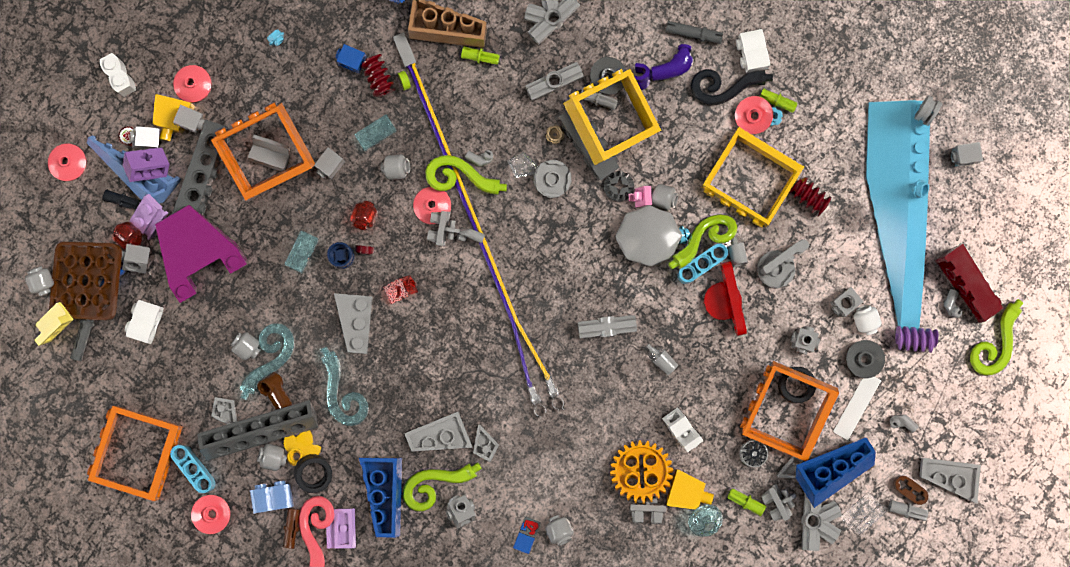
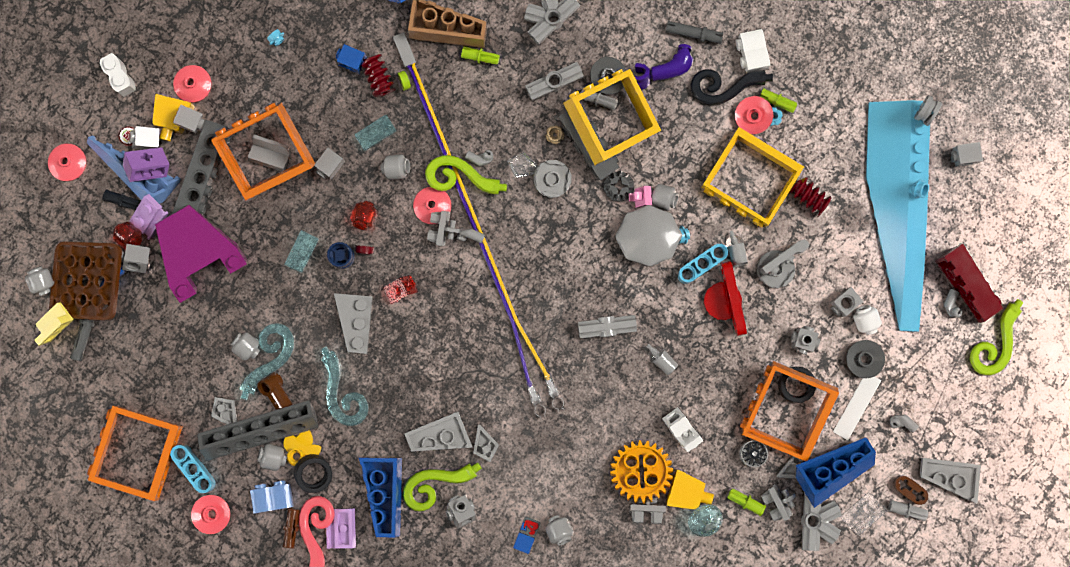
white brick [125,300,164,344] -> none
lime plant [668,214,737,270] -> none
medium lavender piece [895,326,939,353] -> none

